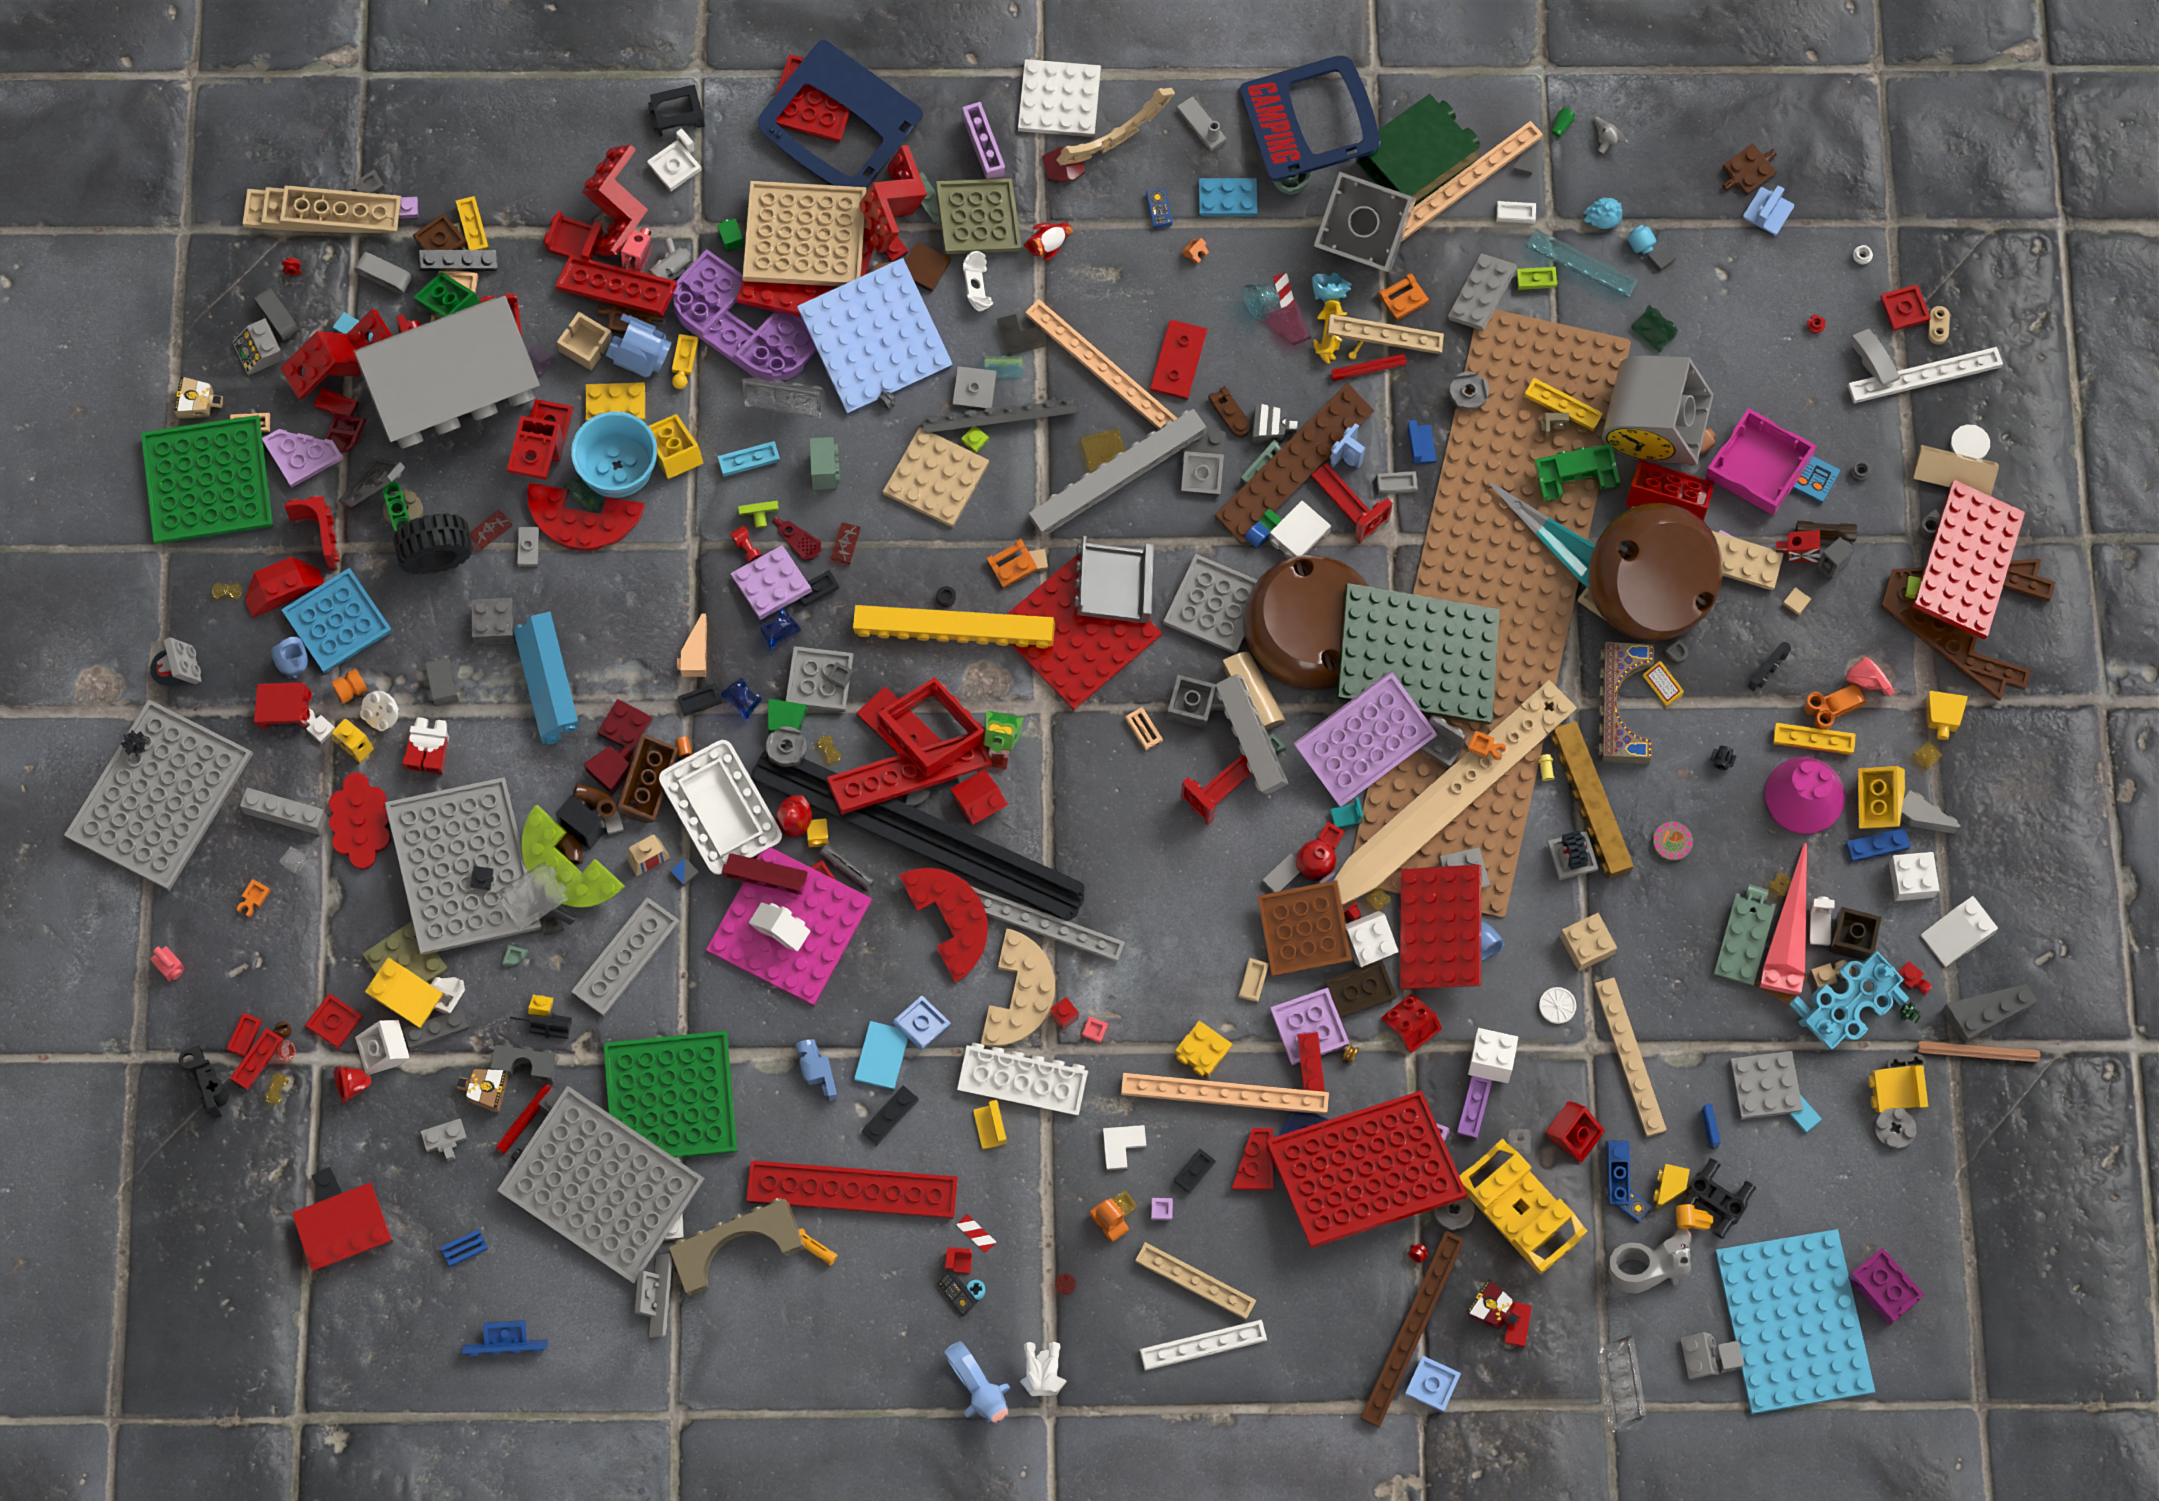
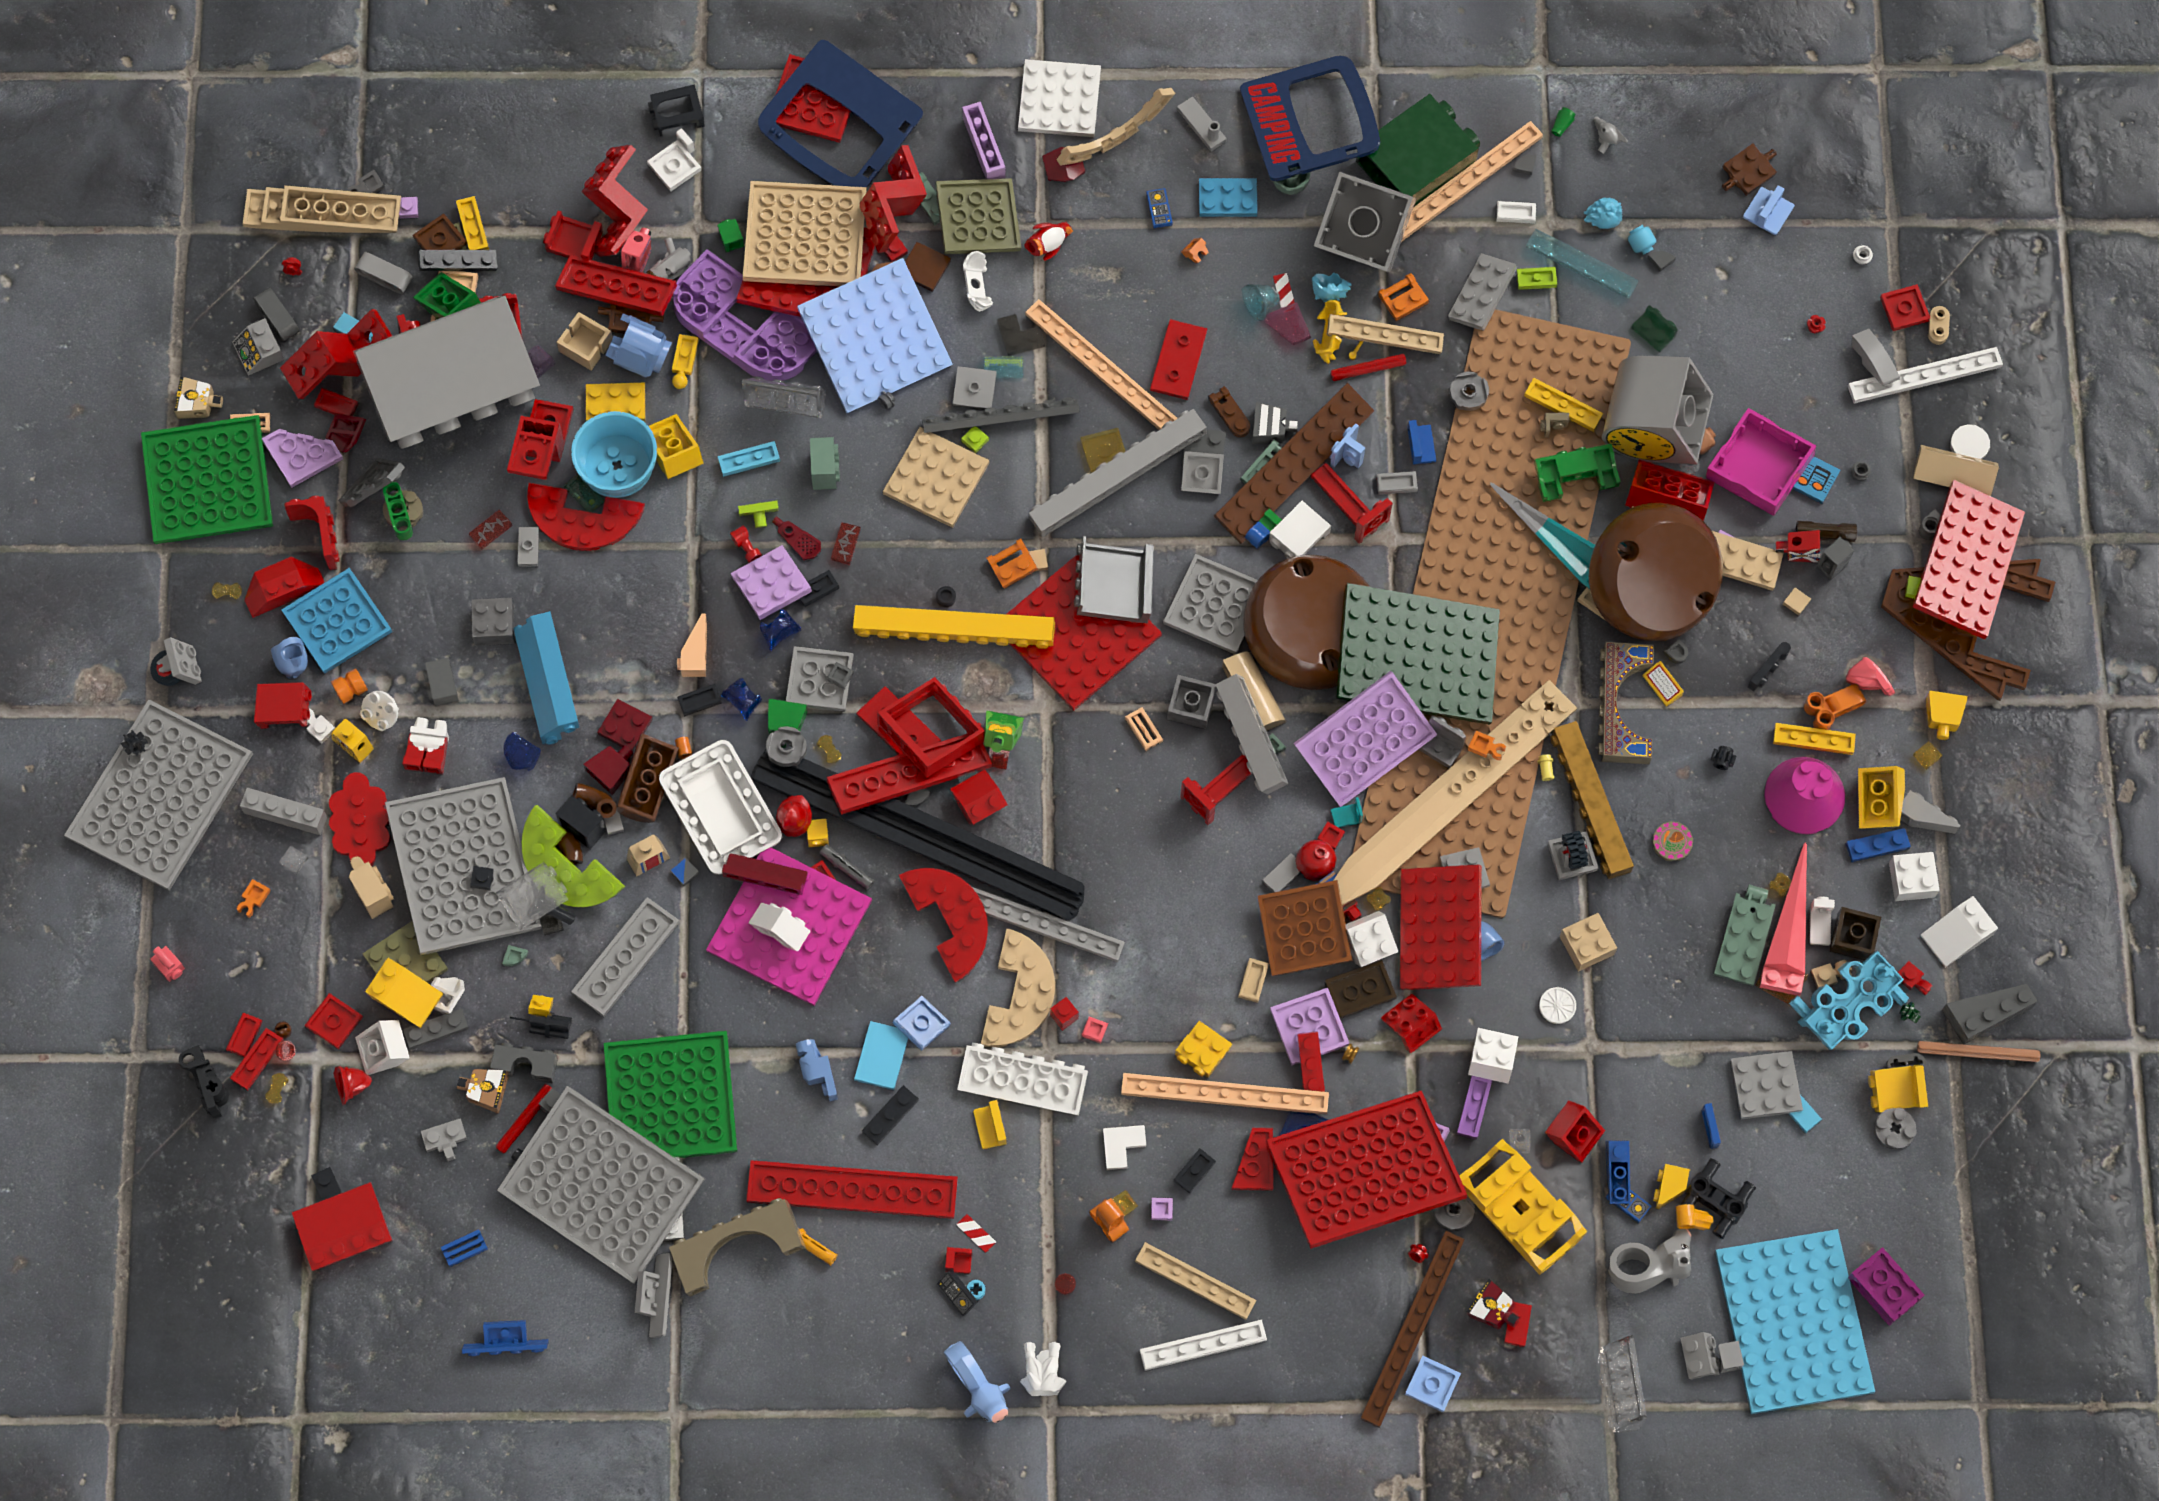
black tyre [393,513,473,574] -> none
tan plate [1594,978,1667,1137] -> none
none -> tan hinge [349,857,394,919]
none -> clear blue hair [503,732,541,771]

